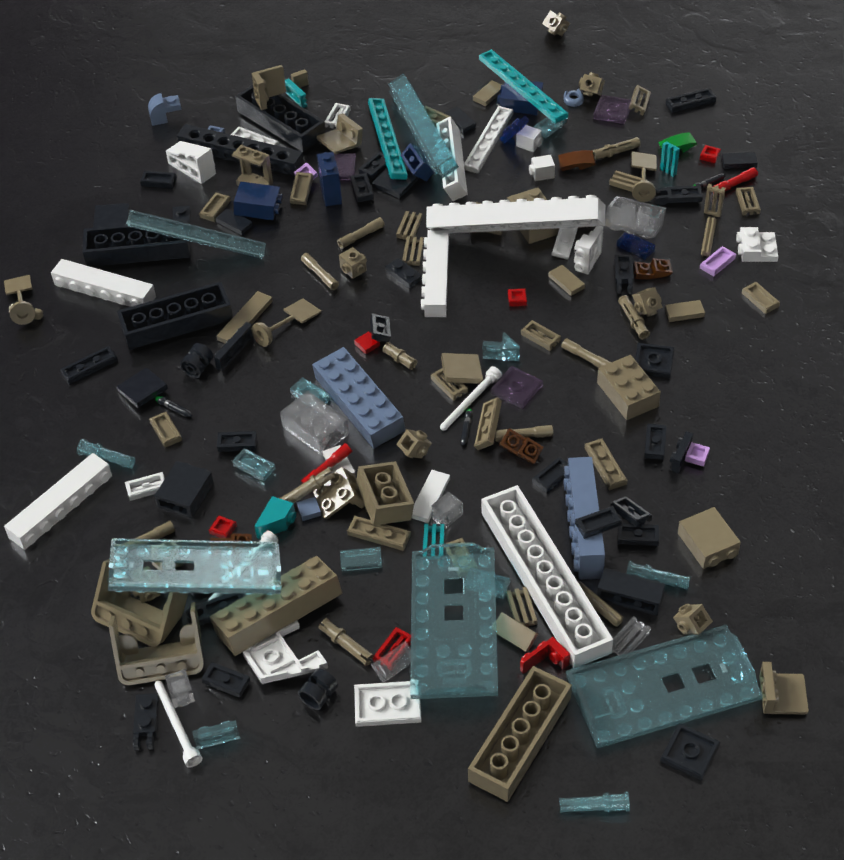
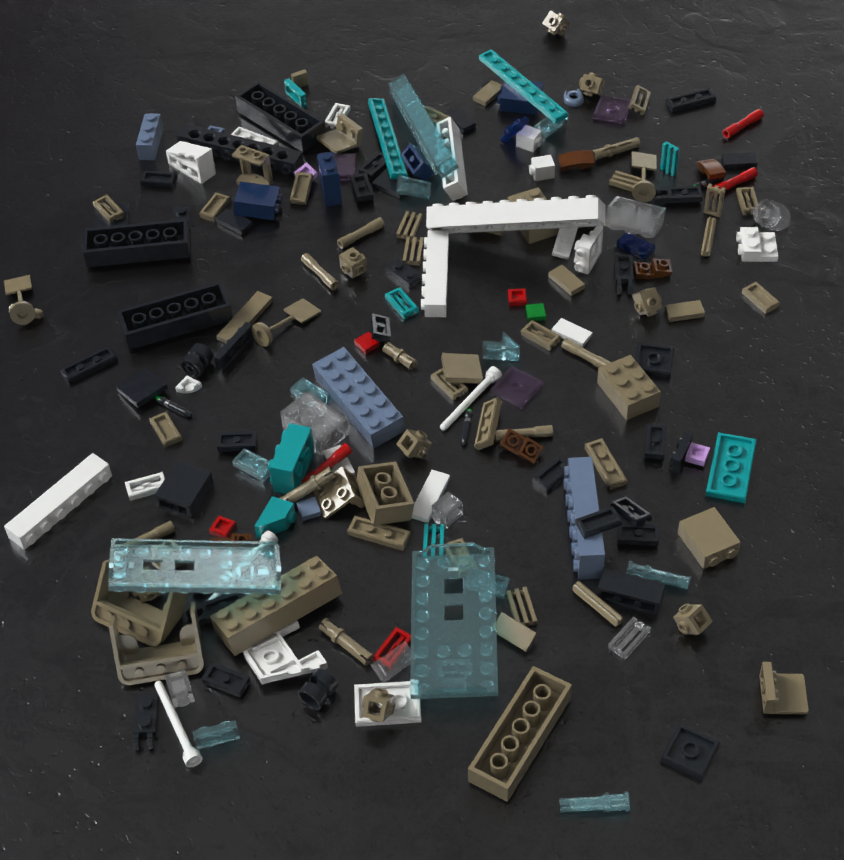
white brick [51,259,156,307] -> none
clear light blue pin [77,439,135,469] -> none
clear light blue tile [126,210,266,259] -> none
sand blue brick [148,93,181,126] -> none
dark tan bracket [252,65,286,110] -> none
clear light blue tile [340,547,382,571] -> none
white tile [464,106,513,173] -> none
white brick [481,485,613,669] -> none
red bracket [520,637,570,674] -> none
clear light blue piece [566,624,763,749] -> none
dark tan pin [618,295,650,340] -> none
green slope [658,132,697,153] -> none
red tile [700,145,721,163] -> none
lavender tile [700,246,736,277] -> none
none -> dark tan tile [93,195,125,224]
none -> sand blue brick [136,113,163,160]
none -> white tile [175,376,202,394]
none -> teal brick [268,423,315,494]
none -> dark tan brick [362,688,395,722]
none -> teal tile [385,287,419,319]
none -> clear light blue plate [396,175,431,200]
none -> green tile [526,303,546,322]
none -> white tile [552,318,592,347]
none -> reddish brown slope [696,159,726,180]
none -> teal tile [705,432,757,503]
none -> red piece [722,109,764,138]
none -> clear piece [751,199,791,231]

